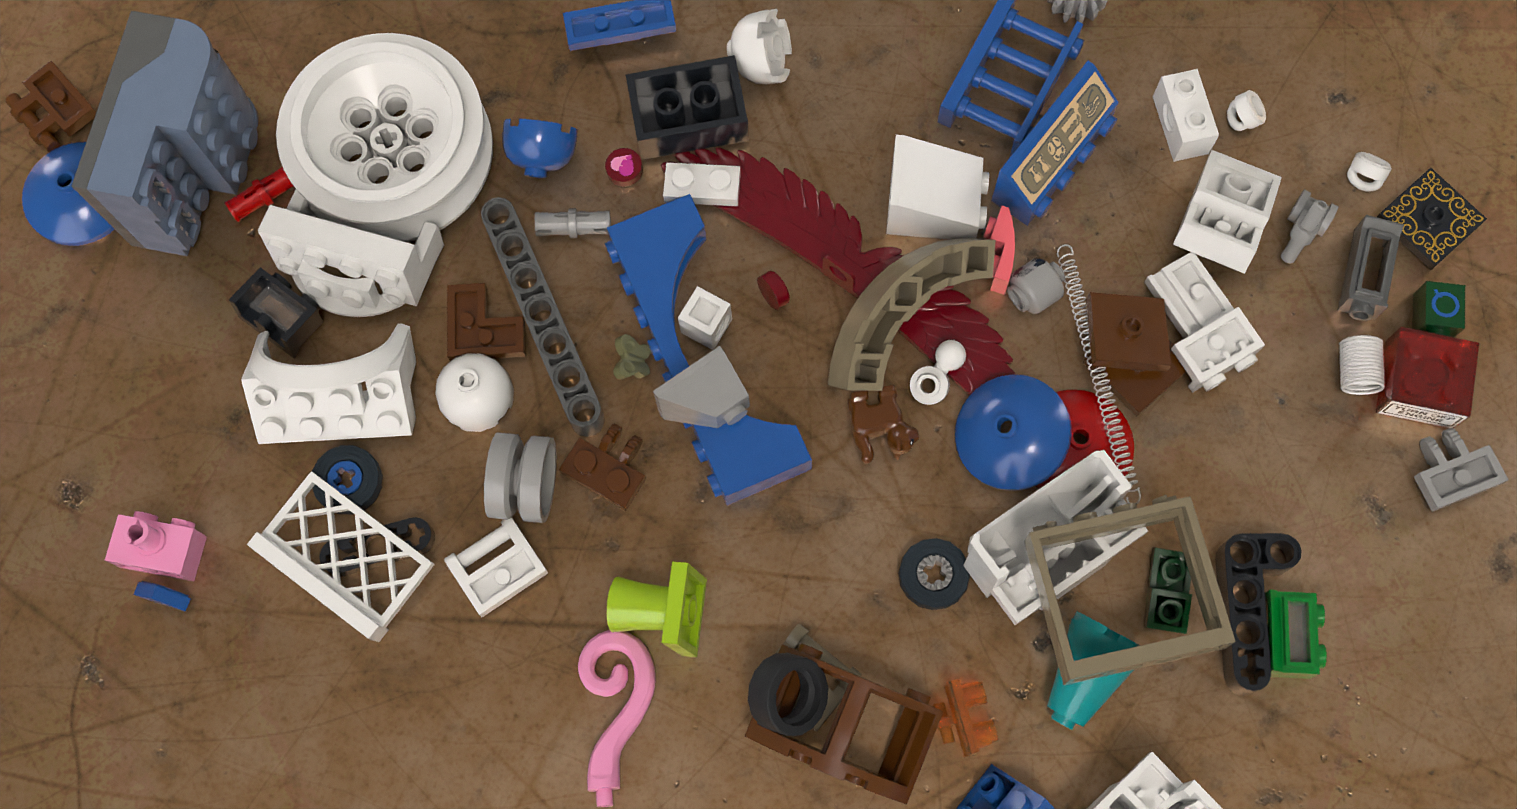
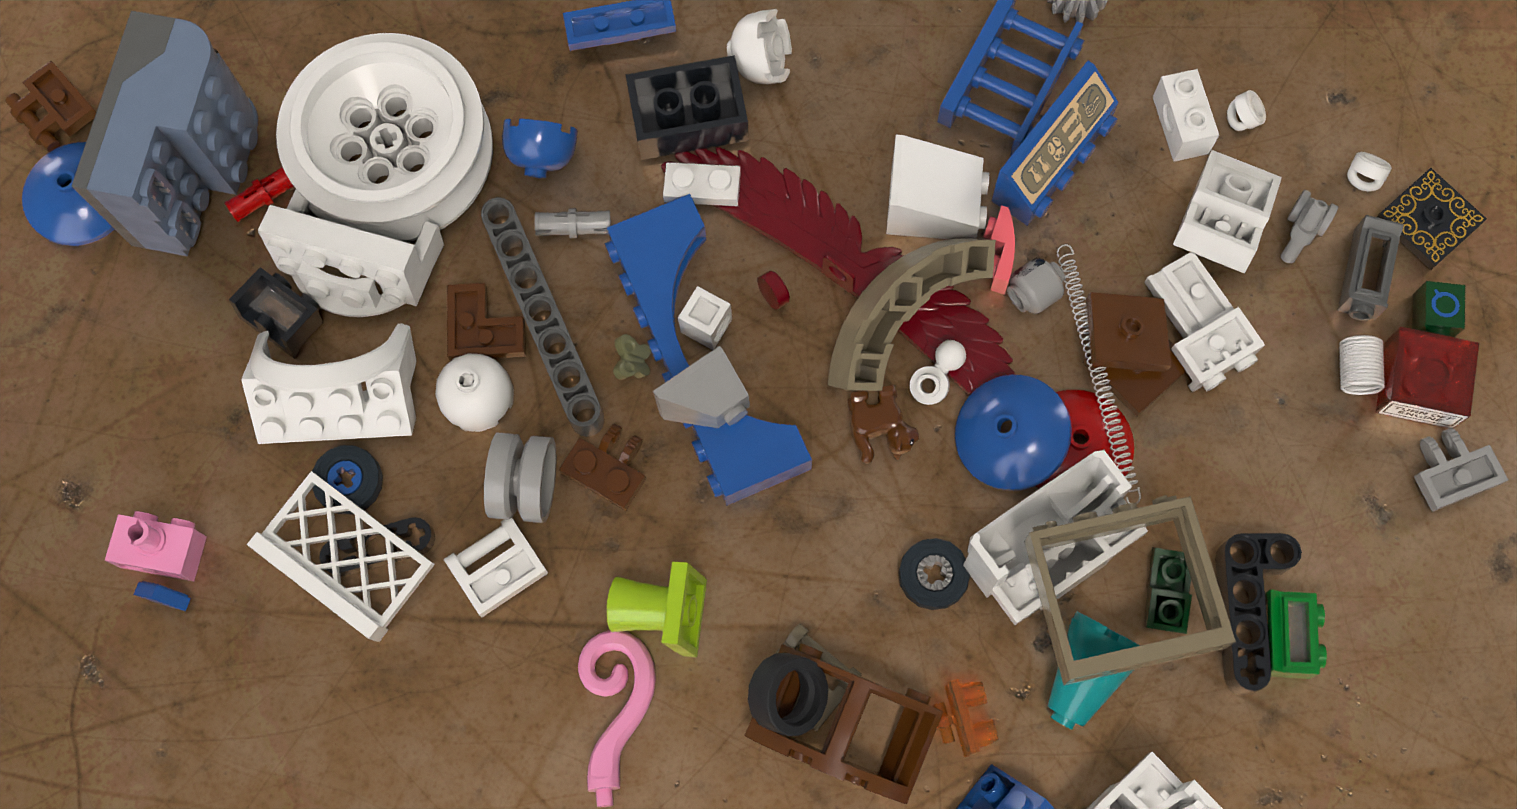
dark red tile [605,148,643,187] -> none

